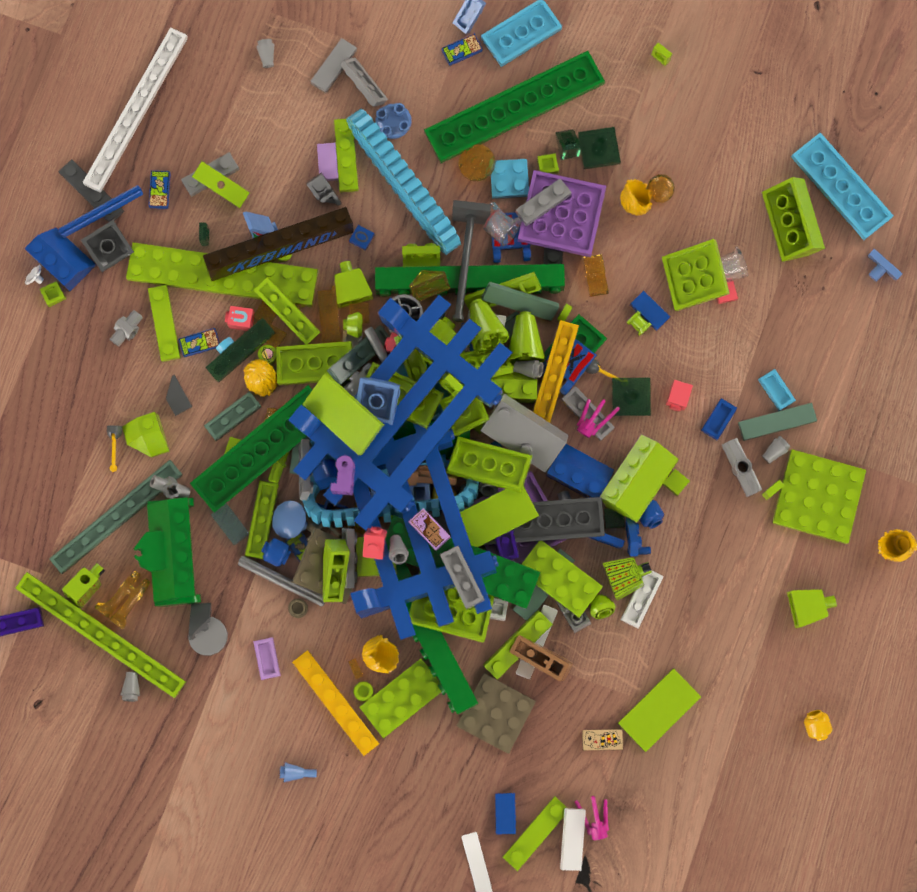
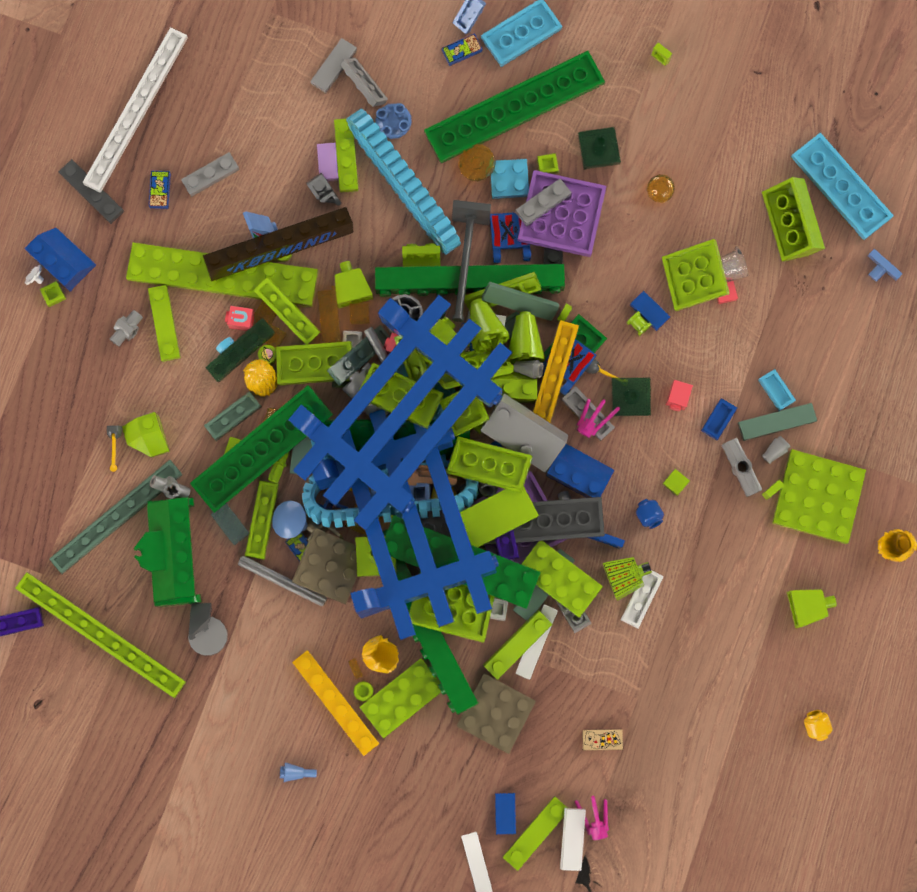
blue axle [58,185,143,238] -> none
lime torso [62,563,105,609] -> none
dark grey slope [81,220,134,272] -> none
clear yellow piece [94,571,151,629] -> none
light grey cone [120,672,140,702] -> none
dark grey slope [166,374,192,416] -> none
tile [179,328,220,358] -> none
lime tile [192,161,250,208] -> none
clear green tile [199,222,210,246] -> none
lavender tile [253,637,281,680] -> none
light grey cone [256,39,275,68] -> none
blue head [261,538,291,567] -> none
dark tan plate [288,598,308,618] -> none
light grey plate [299,439,313,500] -> none
lime tile [303,374,384,456] -> none
lime slope [323,539,350,602] -> none
medium lavender leg [330,456,355,495] -> none
light grey plate [342,528,357,588] -> none
lime cone [343,312,363,338] -> none
blue tile [349,225,375,251] -> none
medium blue slope [356,377,400,425] -> none
coral bracket [363,527,387,559] -> none
light grey cone [389,535,409,564] -> none
clear yellow slope [409,270,451,301] -> none
tile [409,508,451,551] -> none
lime tile [440,373,464,396] -> none
light grey plate [440,546,485,610] -> none
clear hat [484,202,522,246] -> none
medium nougat slope [509,635,574,682] -> none
clear green slope [555,129,581,160] -> none
clear yellow slope [583,254,609,297] -> none
lime cone [590,594,616,619] -> none
lime slope [600,435,679,522] -> none
clear green tile [604,508,625,529] -> none
lime tile [618,668,701,752] -> none
yellow hair [620,179,652,216] -> none
blue plate [625,517,651,557] -> none

